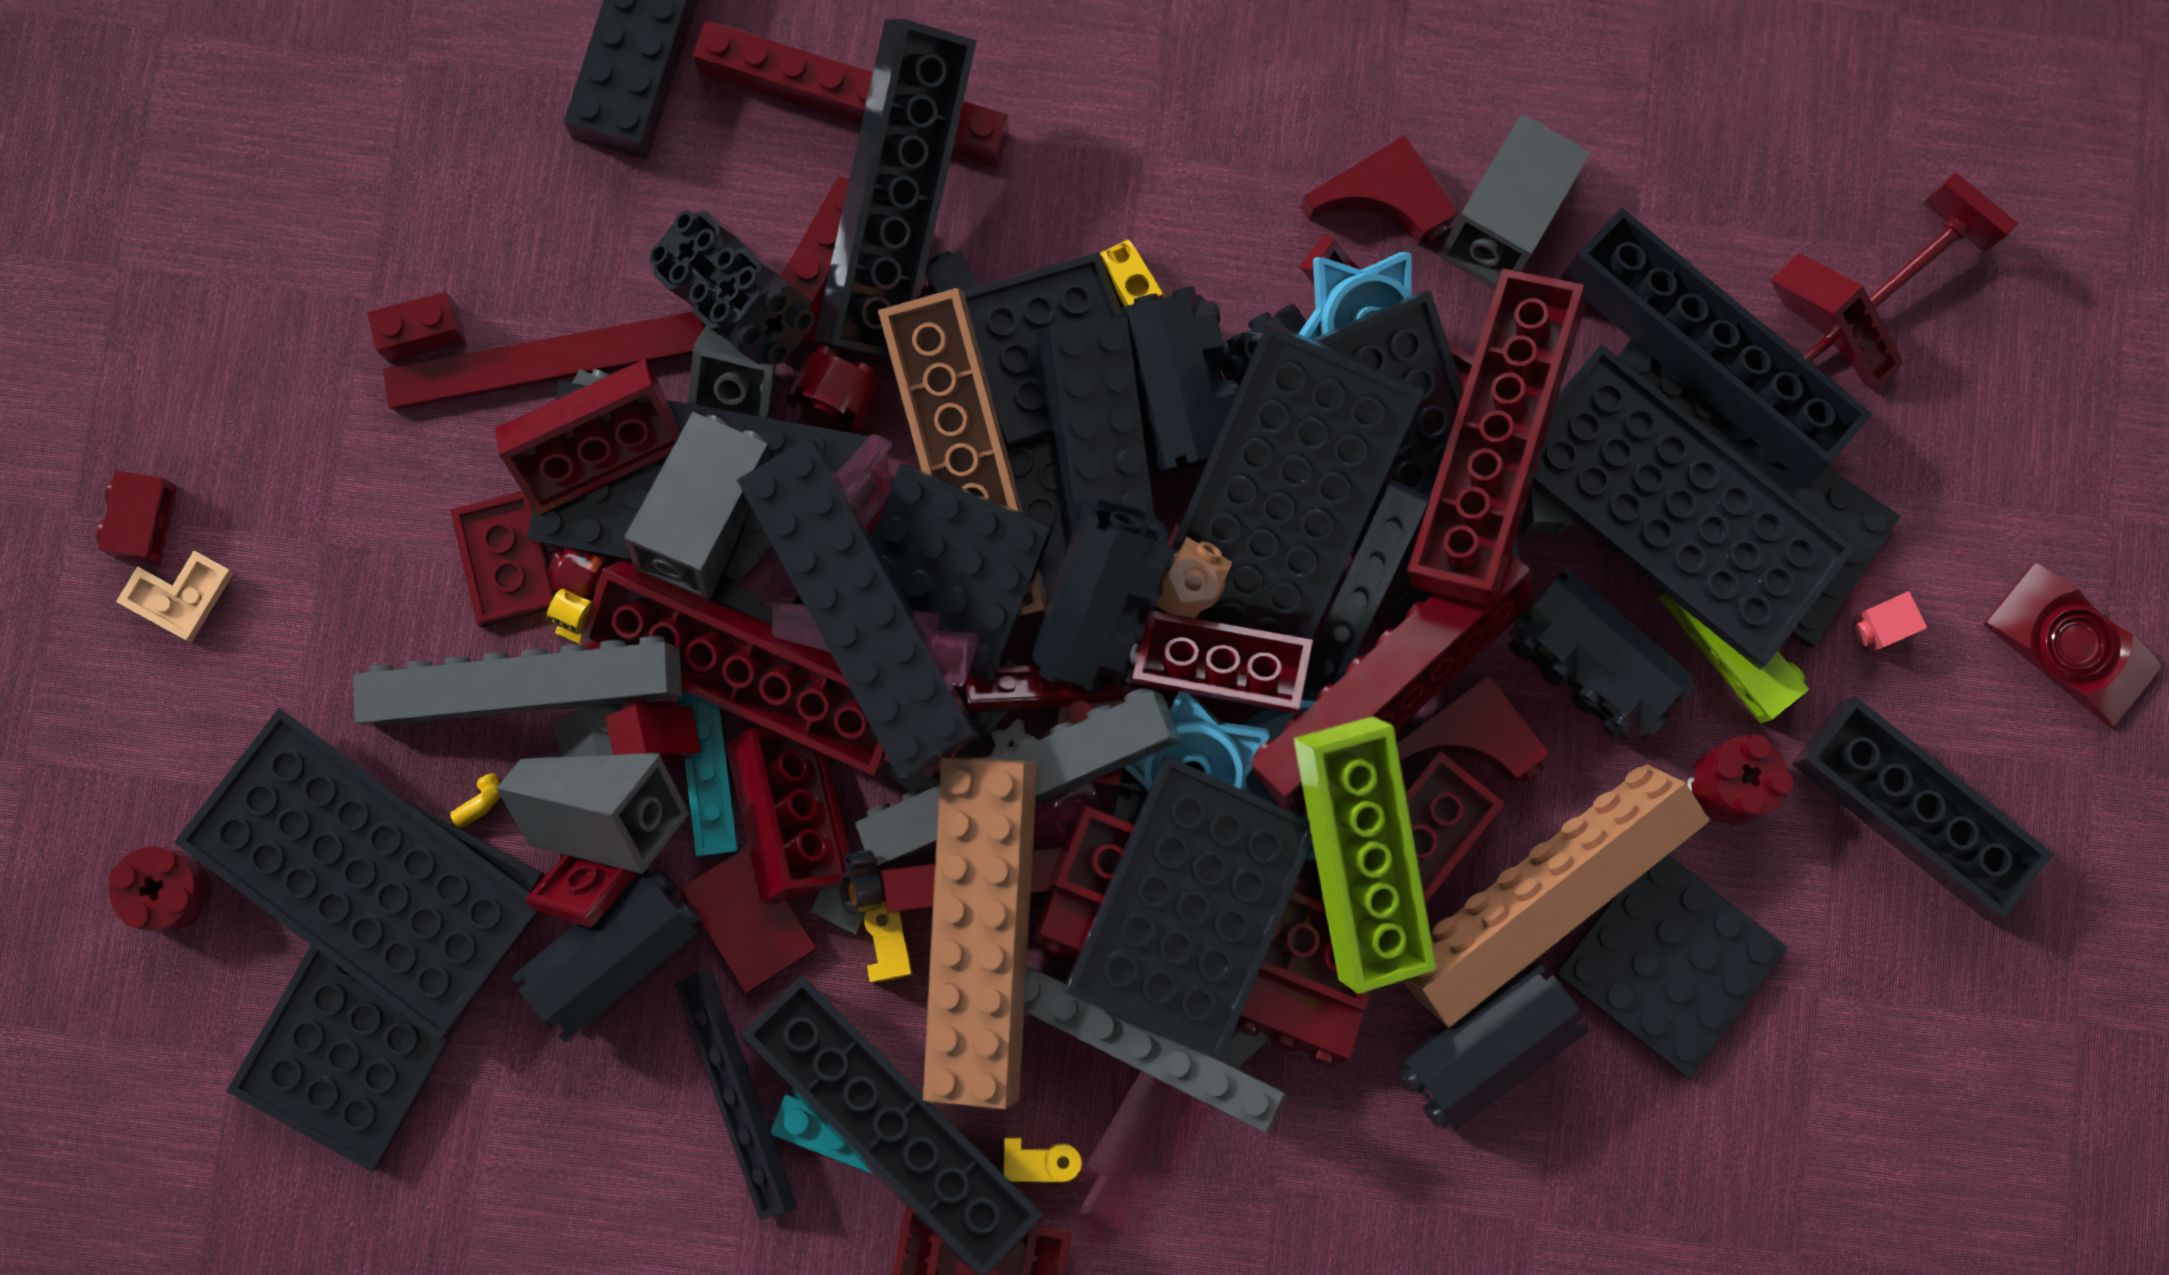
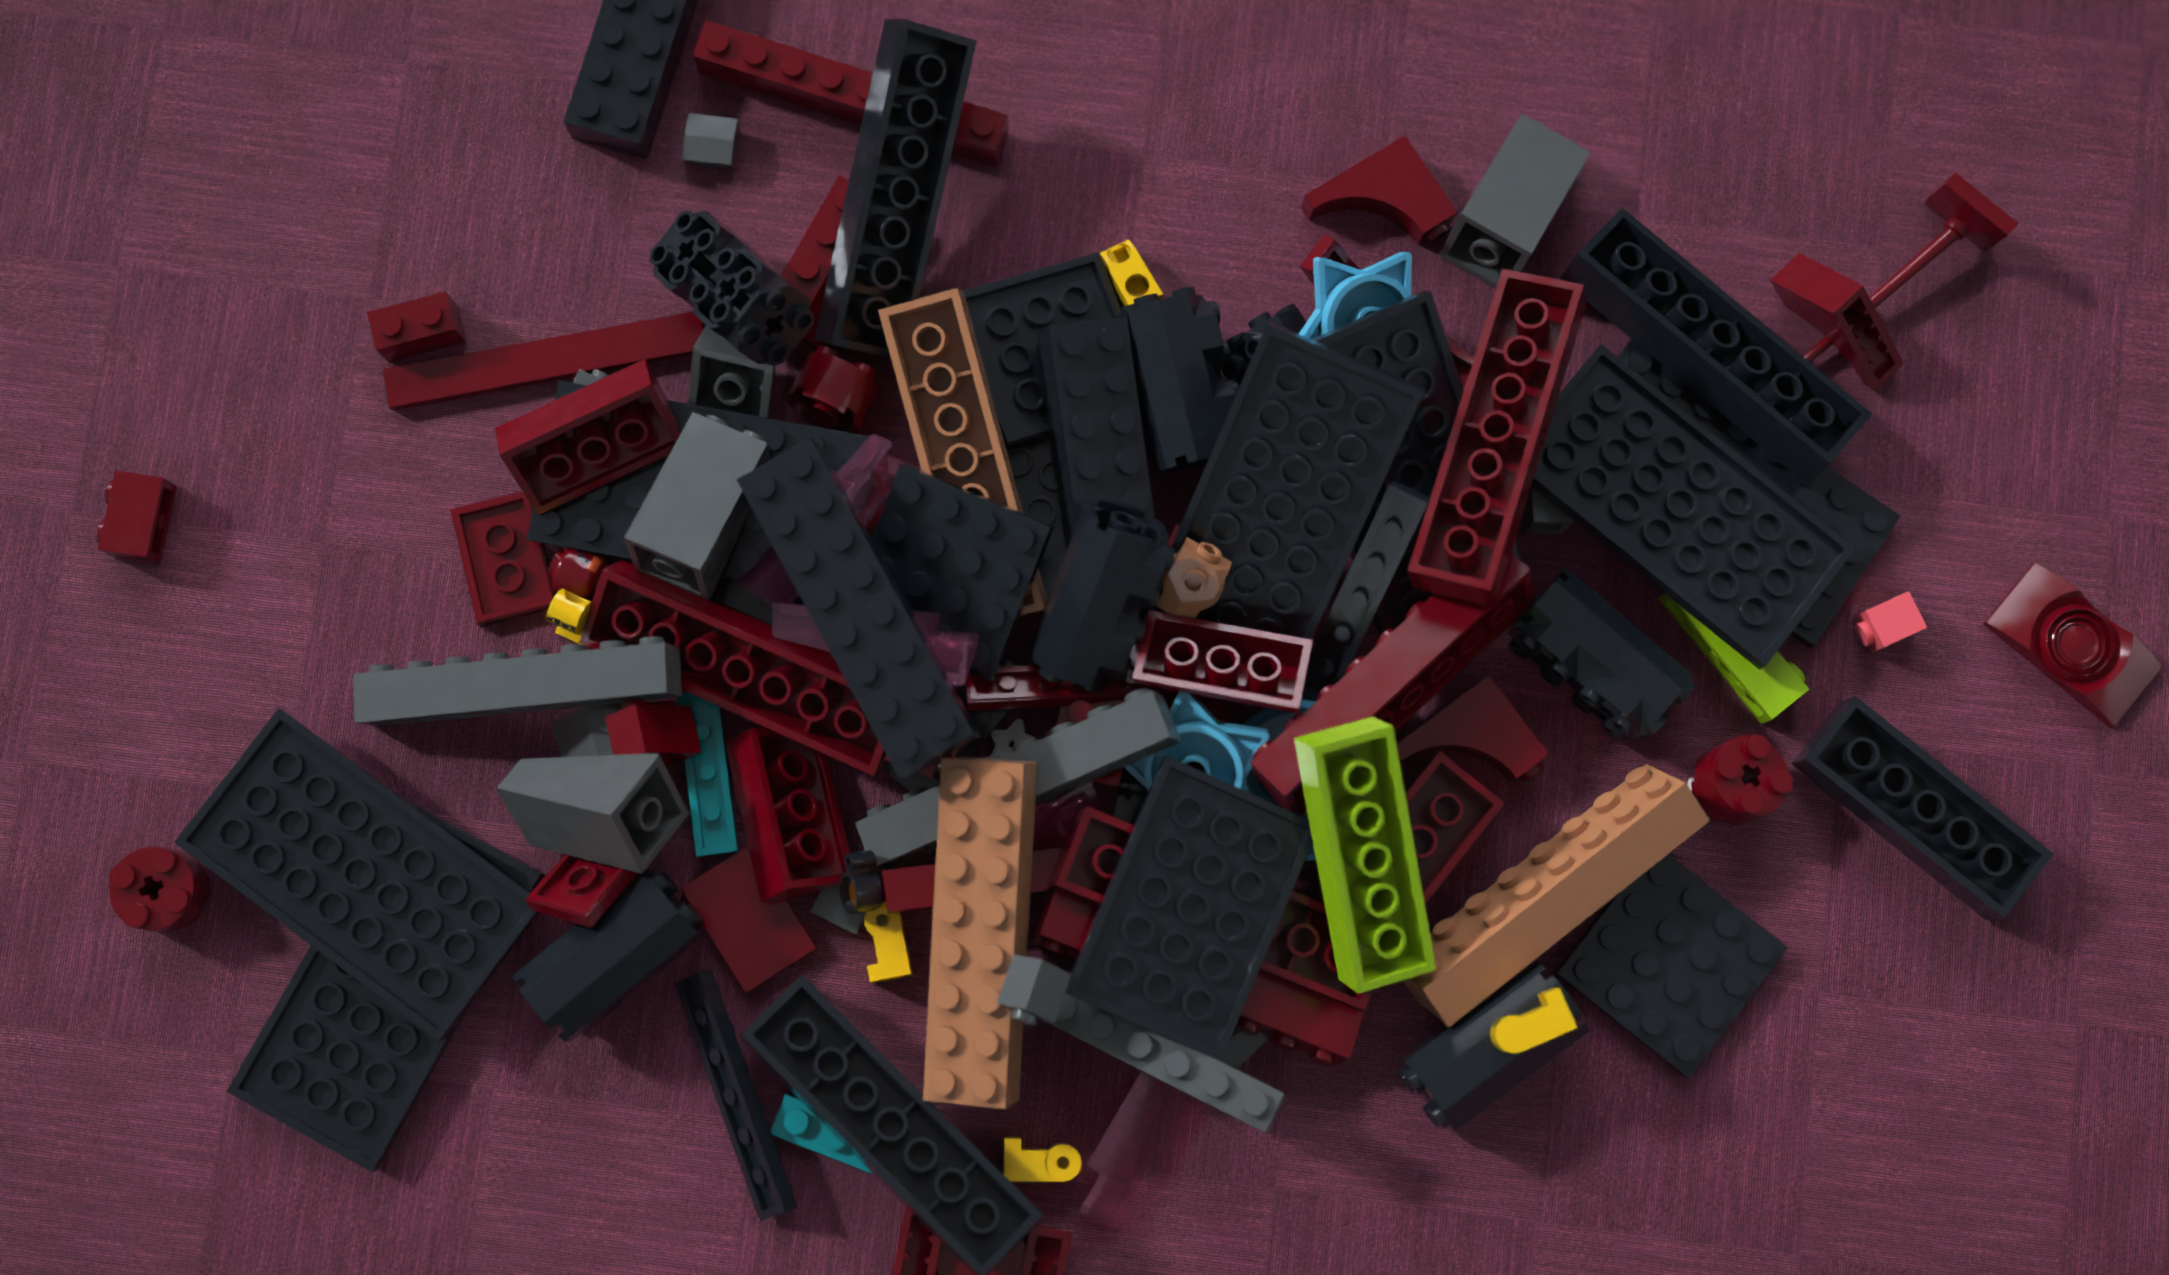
light nougat plate [116,551,234,643] -> none
yellow arm [451,773,501,829] -> none
black brick [925,250,978,294] -> none
none -> dark grey piece [682,113,740,169]
none -> dark grey brick [997,954,1071,1026]
none -> yellow leg [1490,988,1578,1053]

